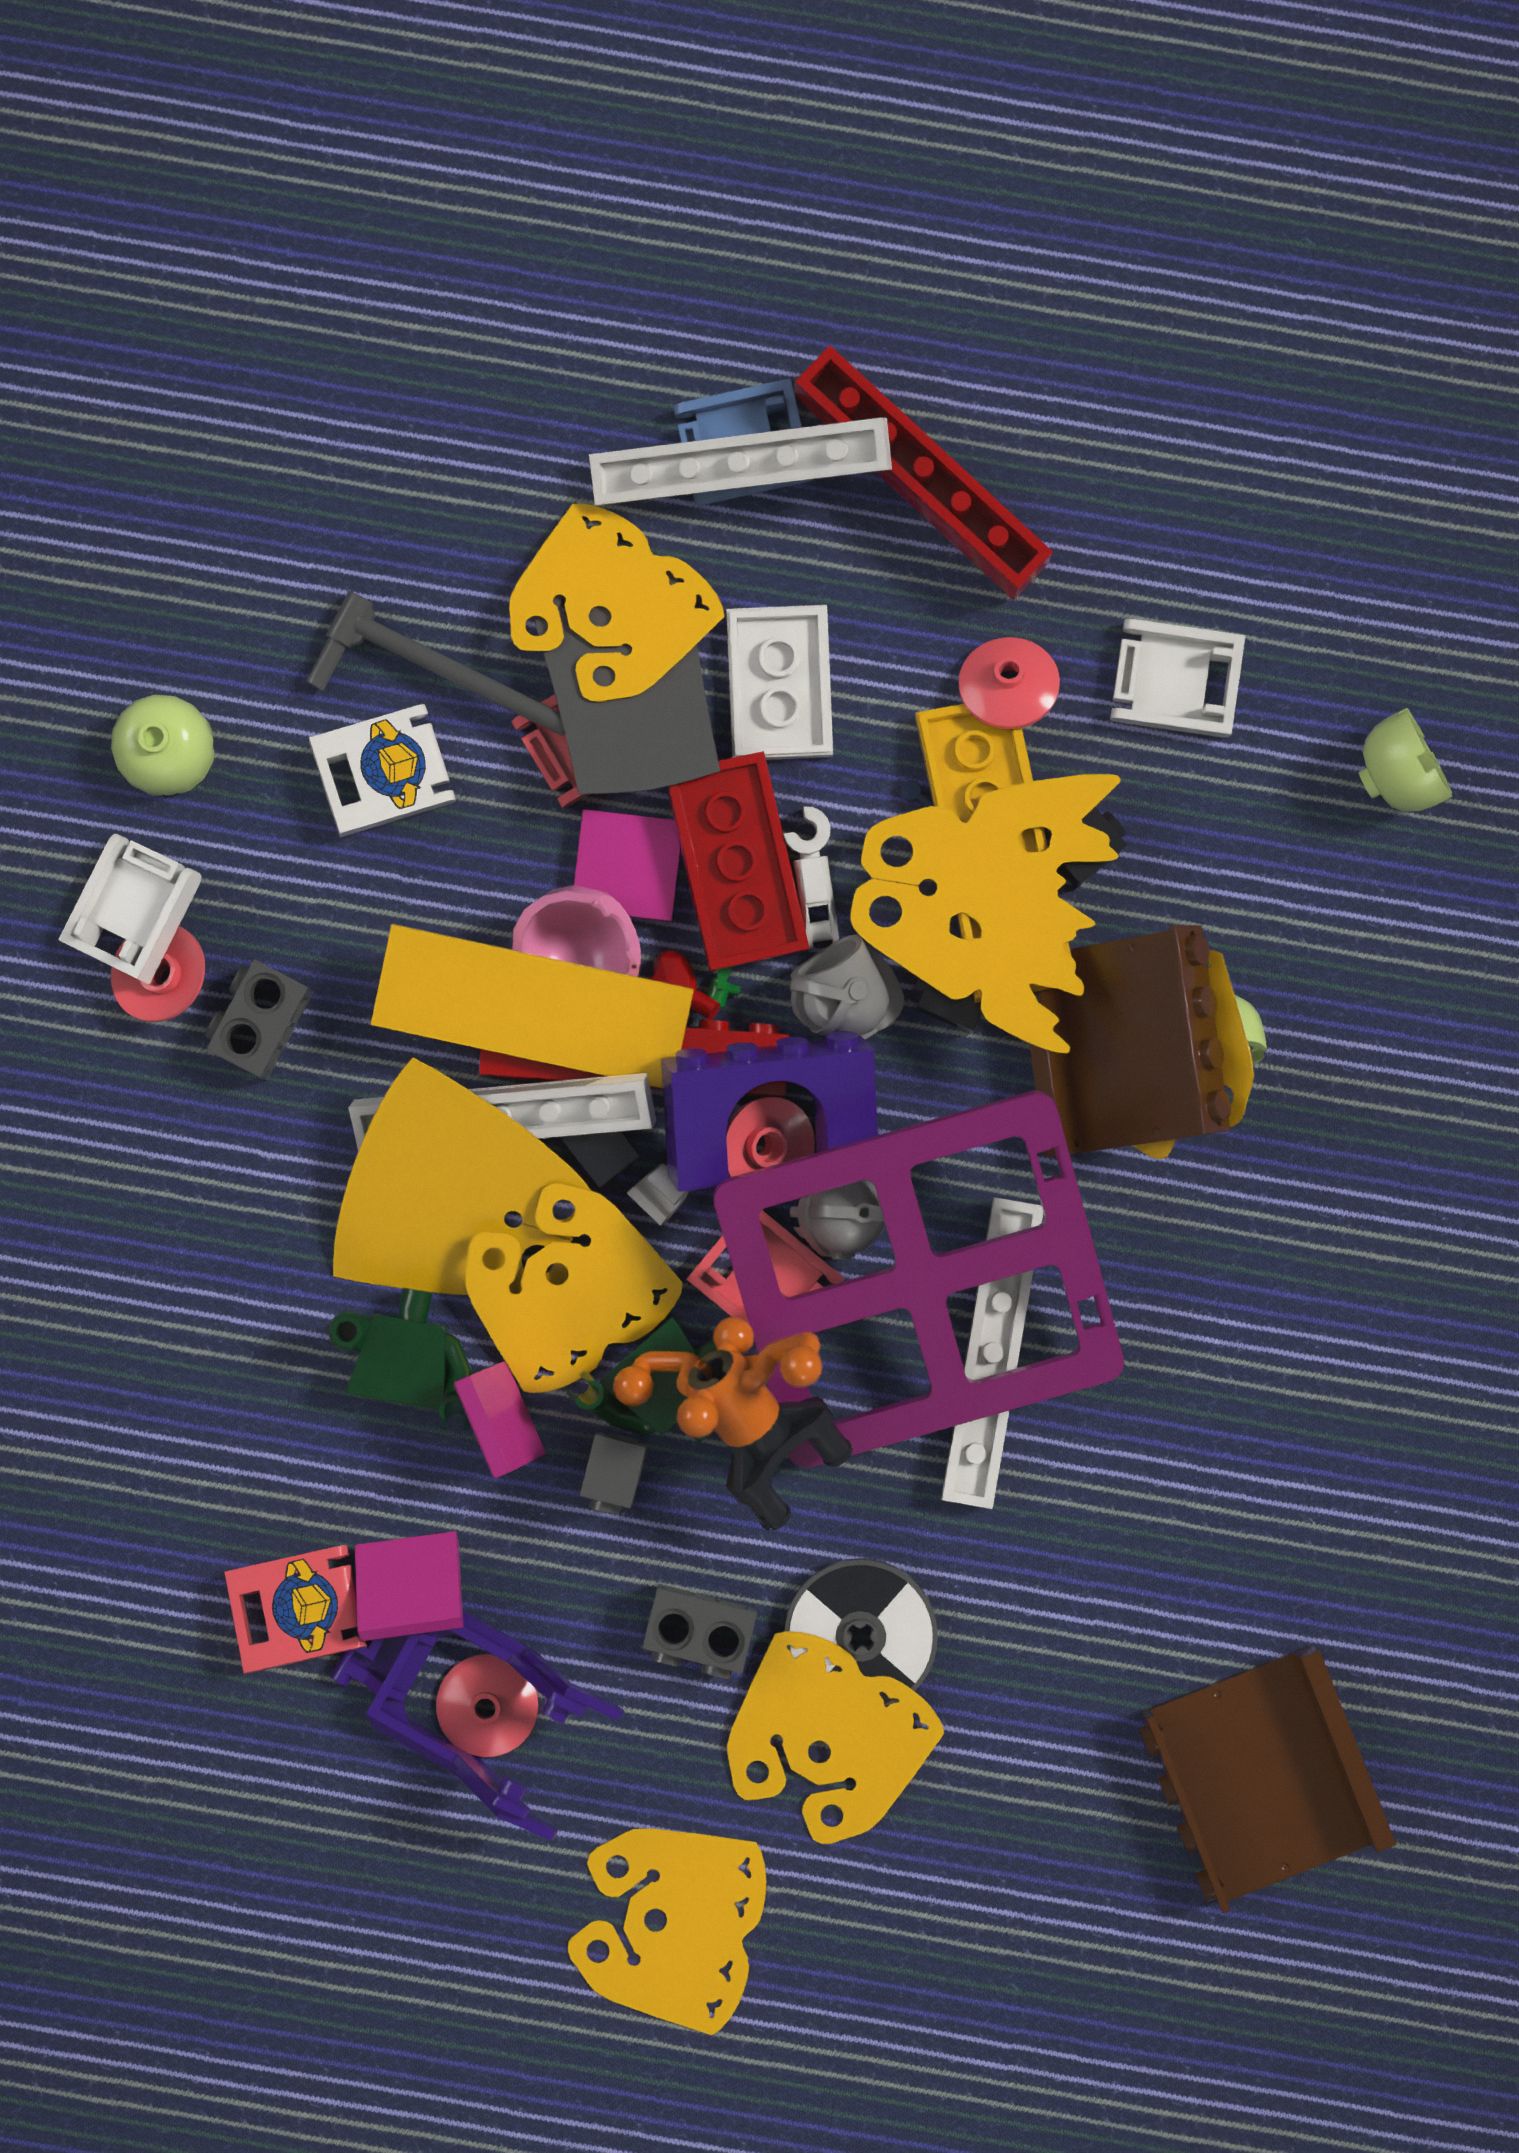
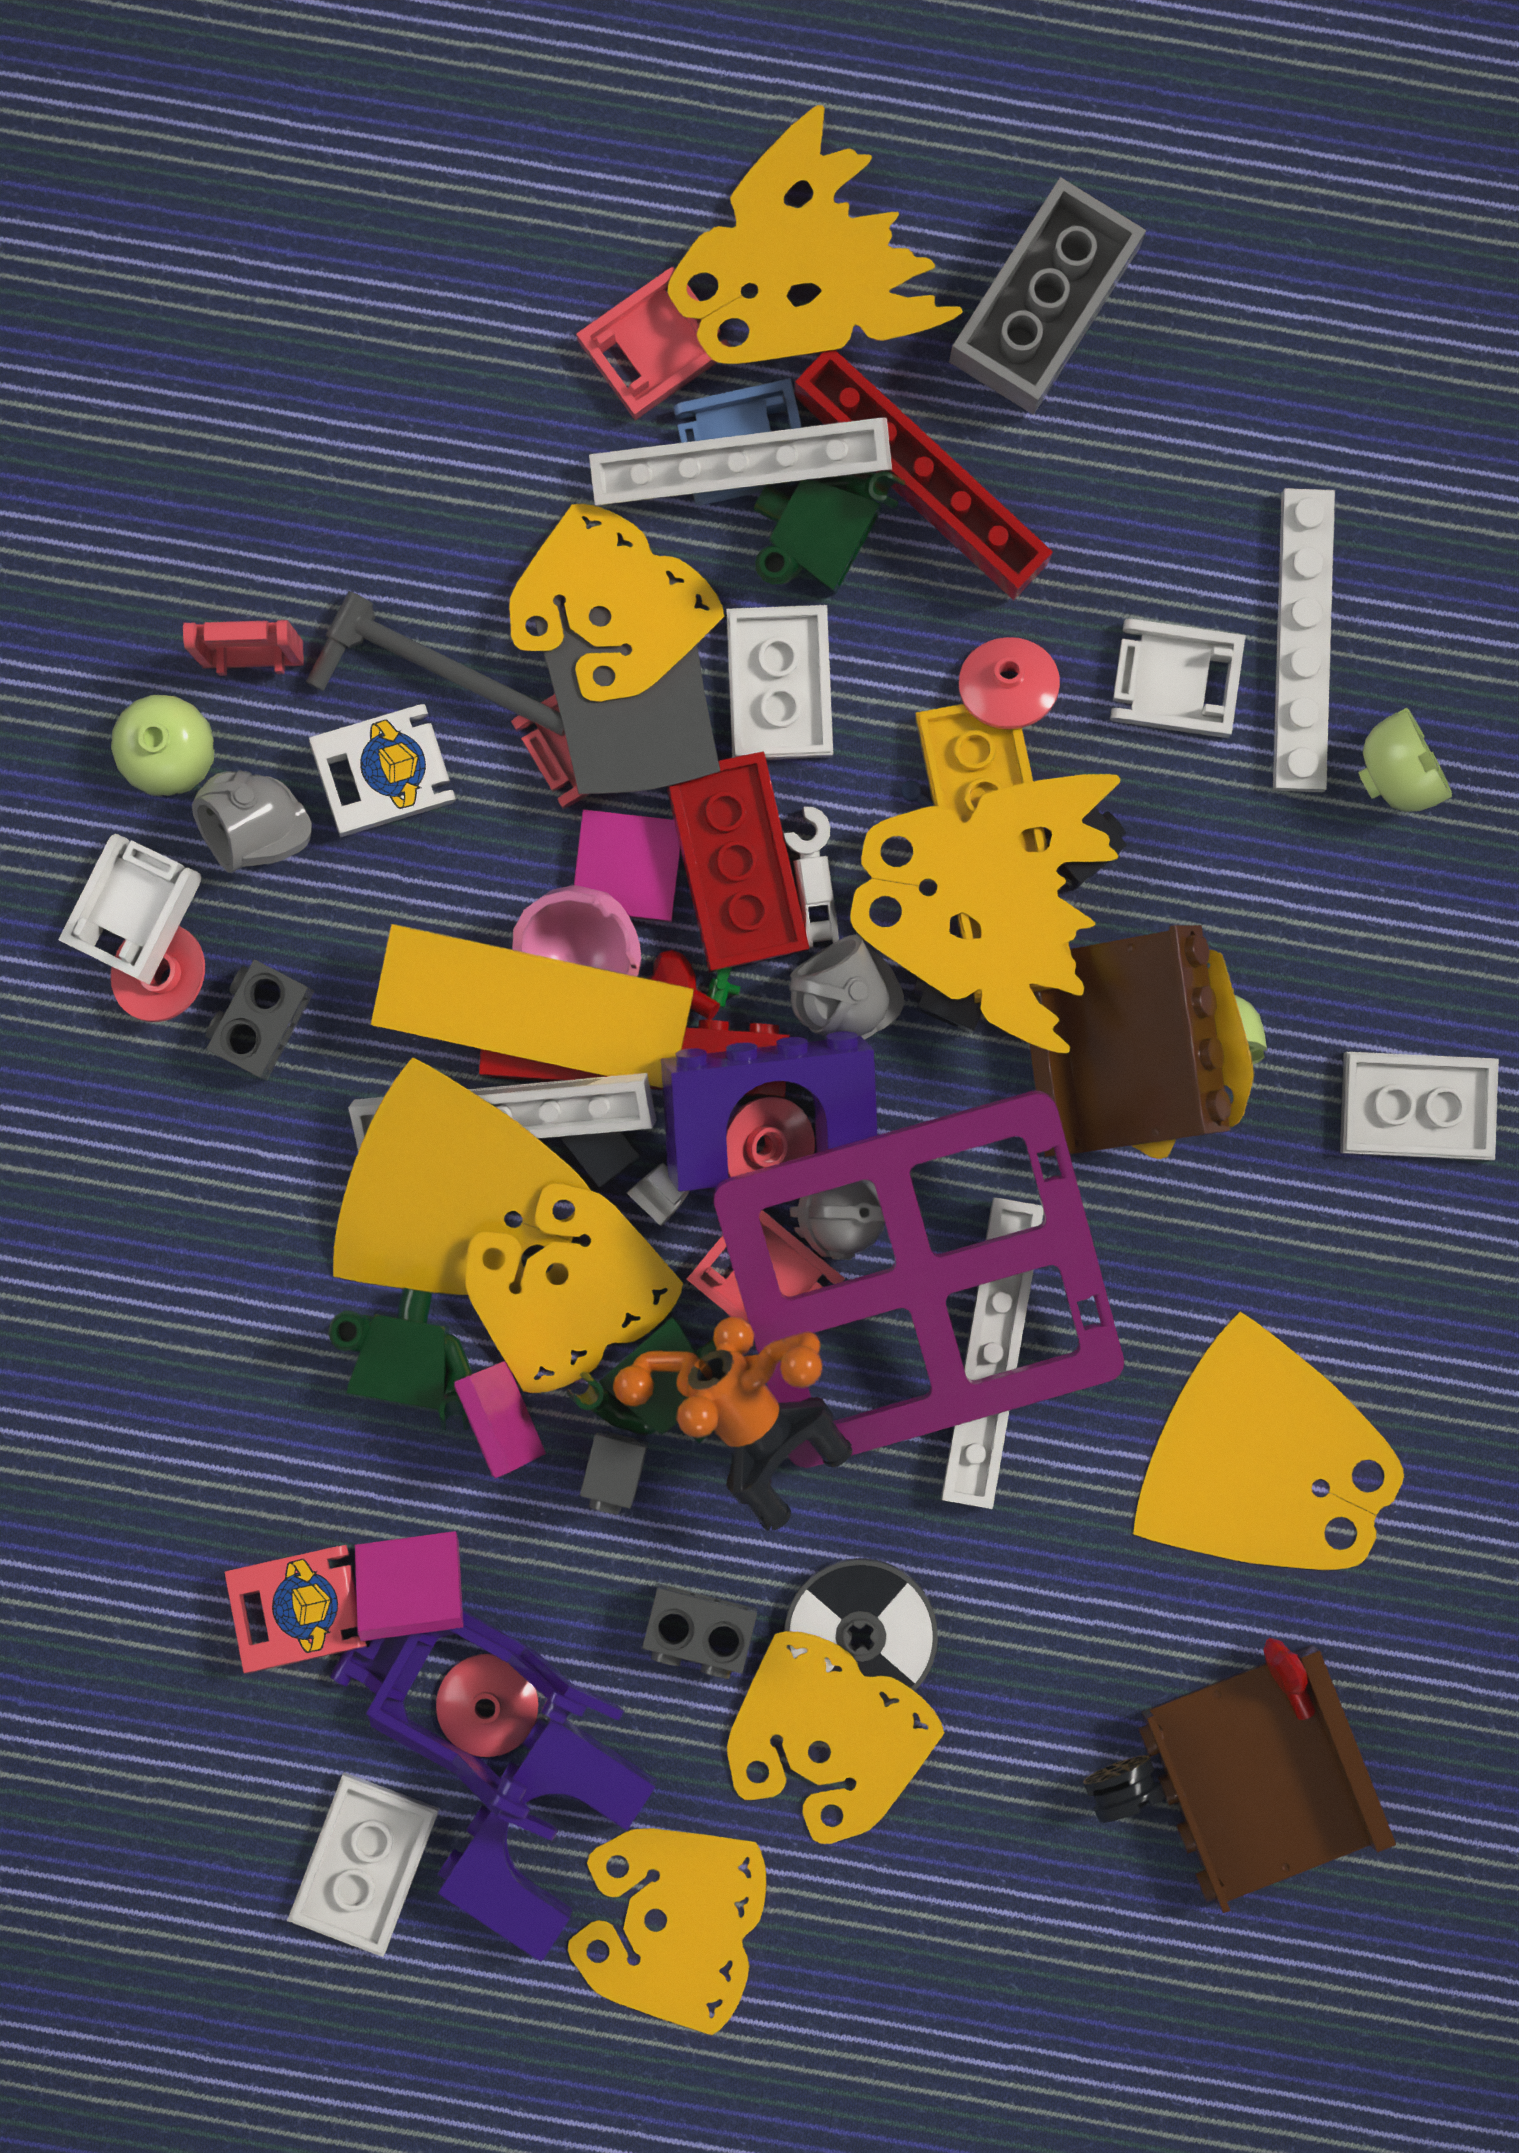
none -> coral container [183,620,304,676]
none -> light grey helmet [192,770,312,873]
none -> white tile [287,1772,440,1957]
none -> dark purple arch [437,1718,657,1962]
none -> coral container [576,267,732,420]
none -> yellow piece [668,105,963,364]
none -> dark green torso [754,471,905,594]
none -> light grey brick [949,177,1146,415]
none -> black wheel [1083,1756,1165,1823]
none -> yellow piece [1133,1312,1404,1570]
none -> red rock [1263,1638,1316,1720]
none -> white plate [1273,488,1335,792]
none -> white tile [1340,1052,1499,1160]

